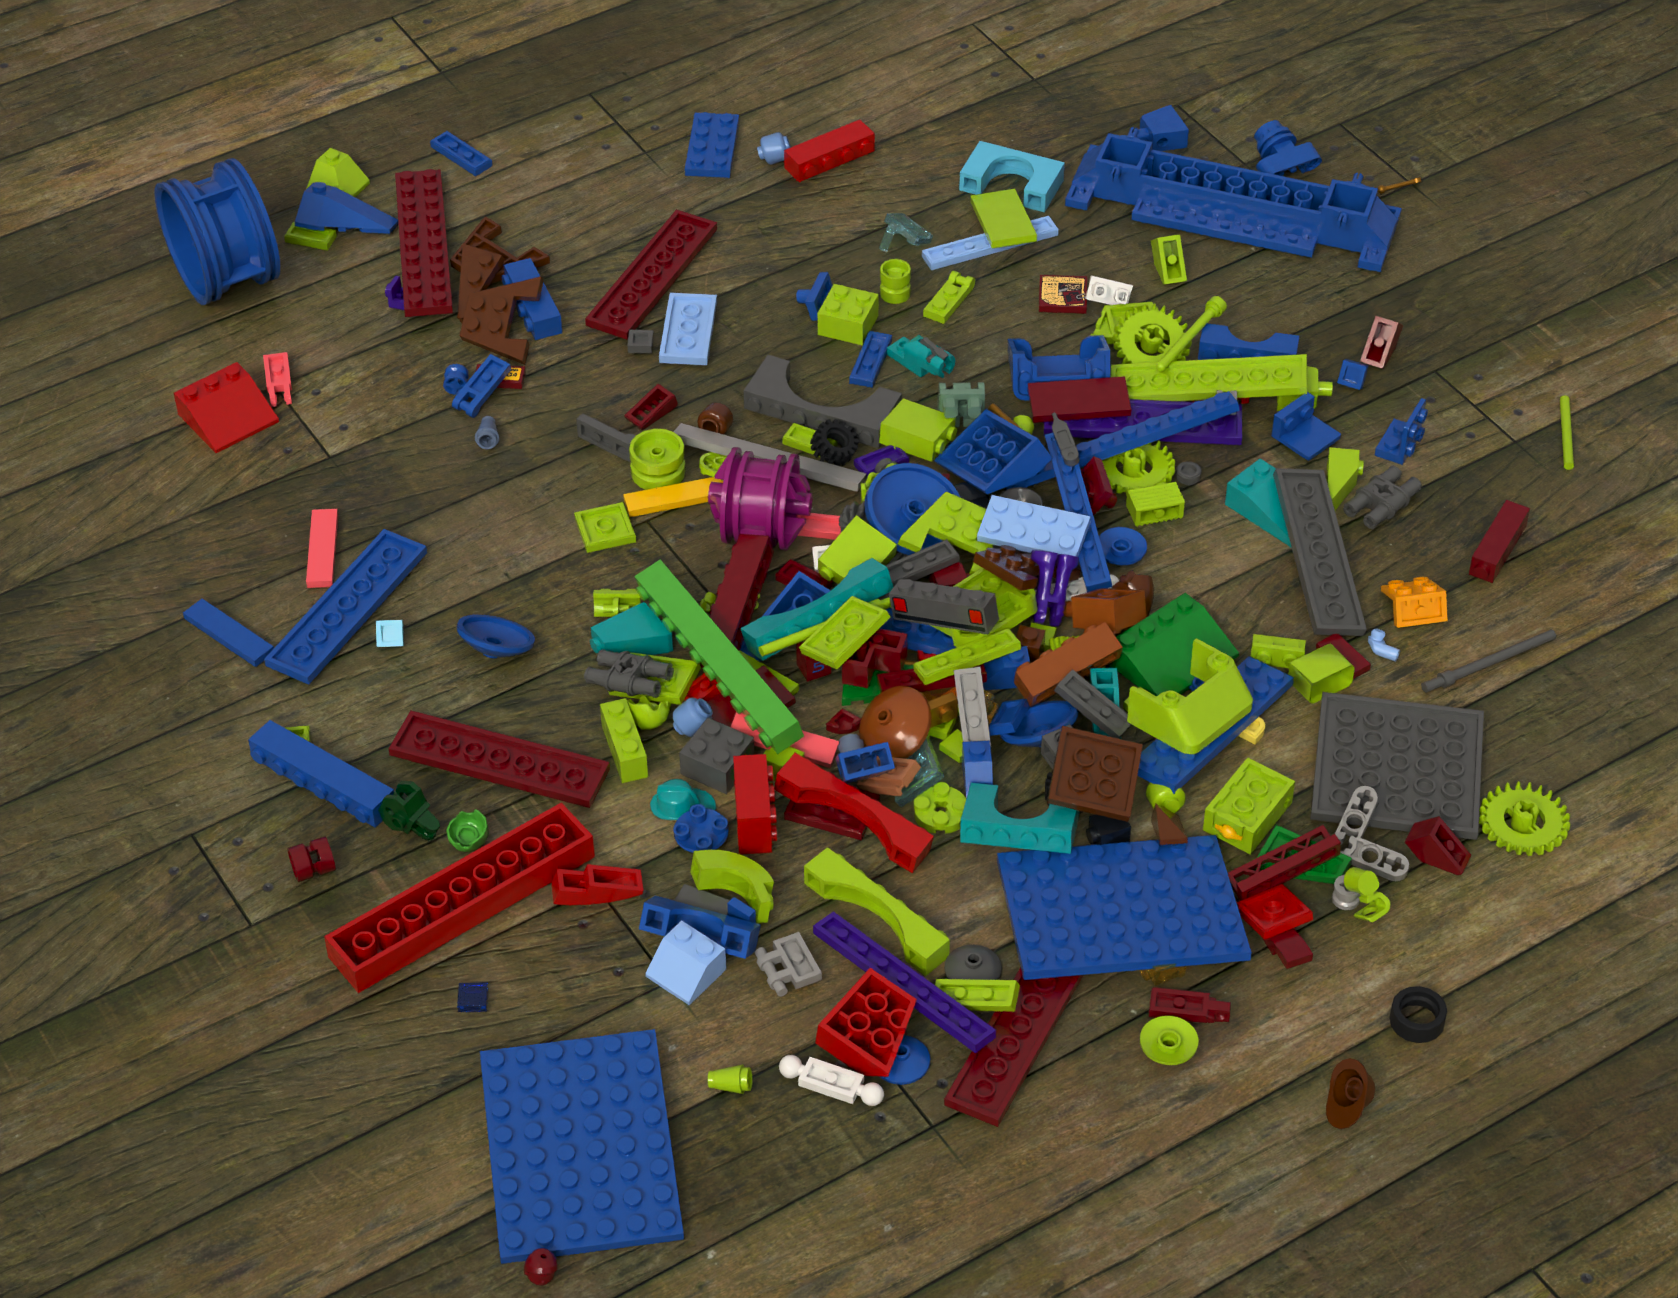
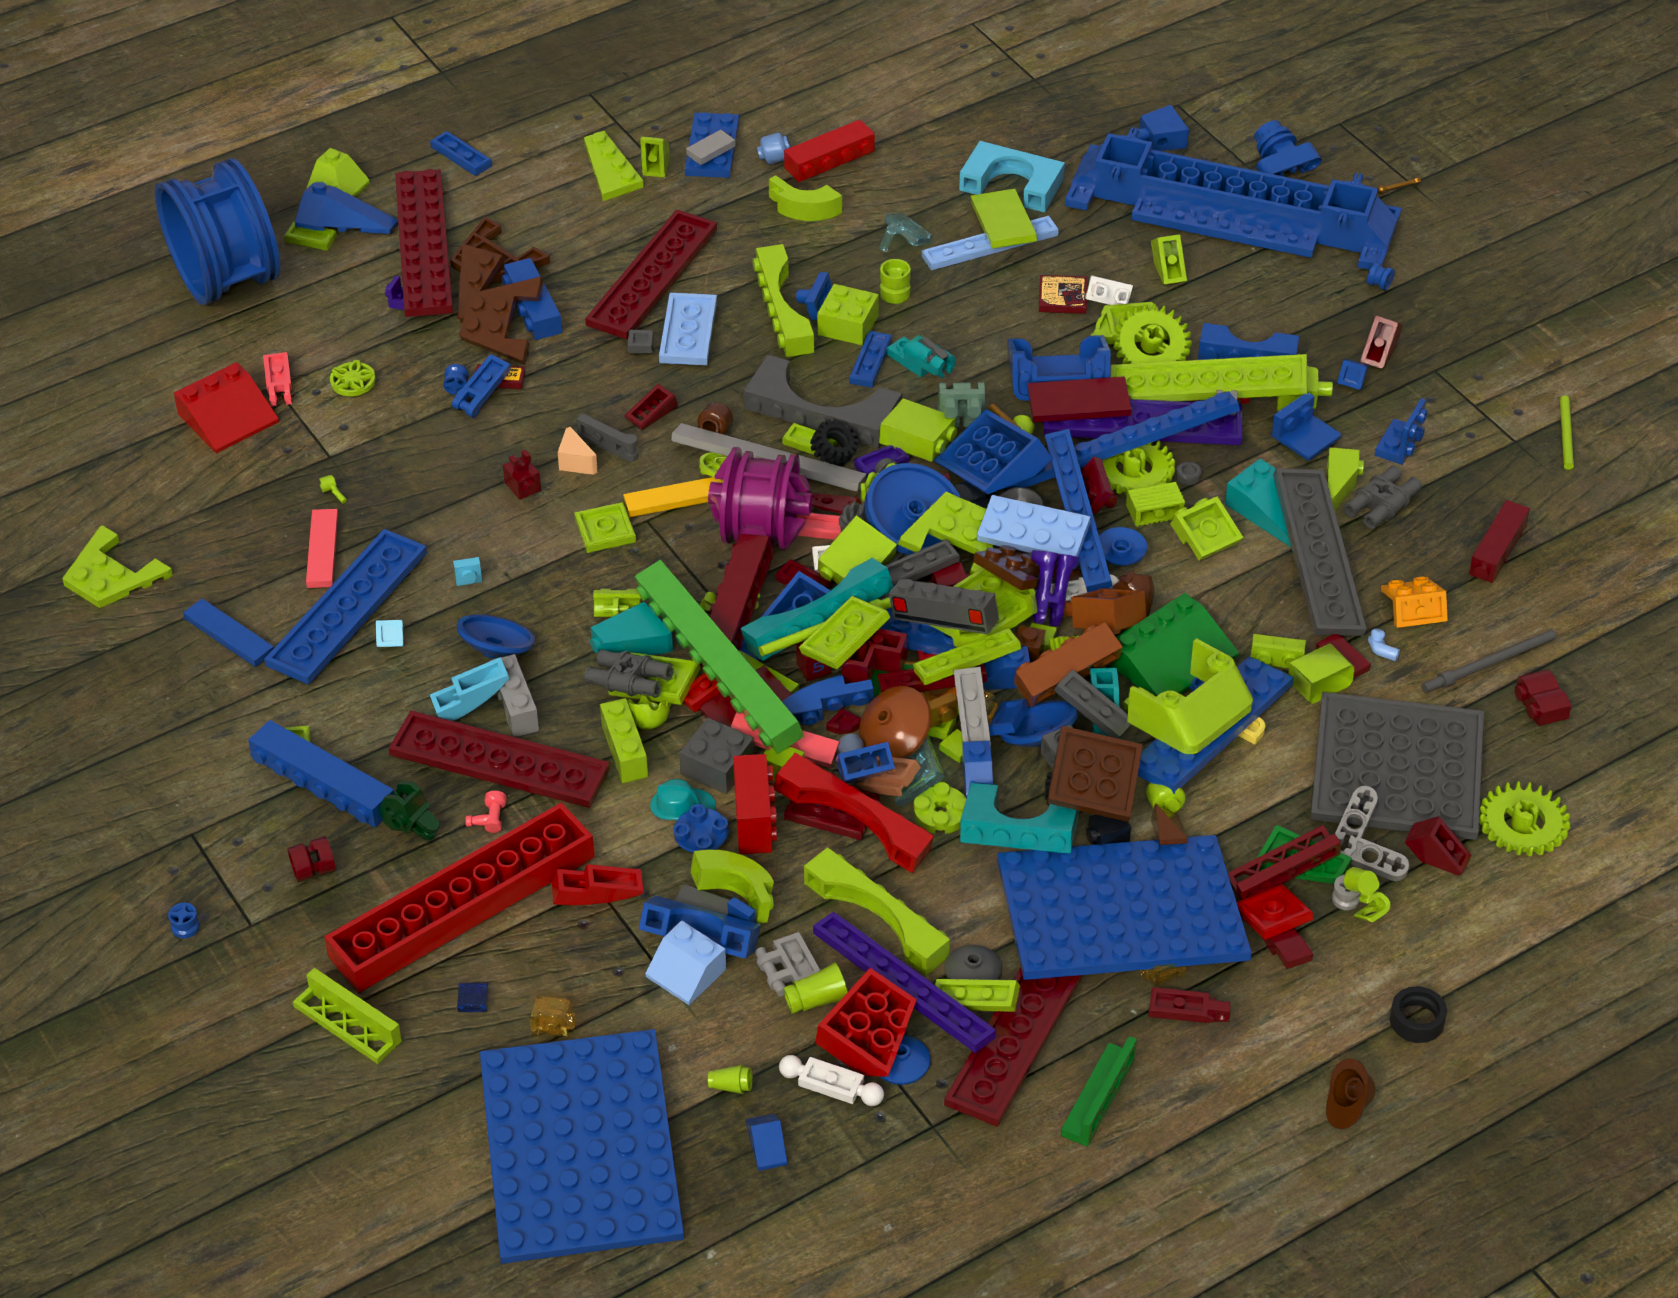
bright green hair [446,809,489,852] -> none
sand blue cone [475,416,499,449] -> none
dark red piece [524,1248,558,1286] -> none
lime wheel [629,429,686,490] -> none
medium blue head [673,697,713,737] -> none
lime plate [923,271,976,324] -> none
dark grey piece [1052,412,1080,466] -> none
lime dish [1140,1016,1199,1065] -> none
lime piece [1156,296,1227,371] -> none
lime piece [1203,757,1295,855] -> none
none -> lime wing [62,525,173,608]
none -> blue wheel [168,902,200,939]
none -> lime fence [293,968,402,1064]
none -> lime hand [319,475,347,504]
none -> lime wheel [330,360,376,396]
none -> medium azure slope [430,657,510,721]
none -> medium azure plate [453,557,482,586]
none -> coral piece [466,791,507,833]
none -> light grey arch [489,654,539,737]
none -> dark red brick [503,449,541,500]
none -> clear yellow brick [530,995,576,1036]
none -> light nougat slope [558,427,598,475]
none -> lime wing [584,131,644,201]
none -> lime slope [640,137,670,177]
none -> light grey tile [686,130,735,165]
none -> blue slope [745,1114,787,1171]
none -> lime arch [752,244,814,357]
none -> lime arch [769,175,842,221]
none -> blue slope [782,675,874,725]
none -> lime plant [783,962,848,1013]
none -> dark red piece [812,493,861,515]
none -> green fence [1061,1036,1137,1147]
none -> lime plate [1170,496,1244,561]
none -> blue wheel [1367,262,1395,291]
none -> dark red brick [1515,669,1571,726]

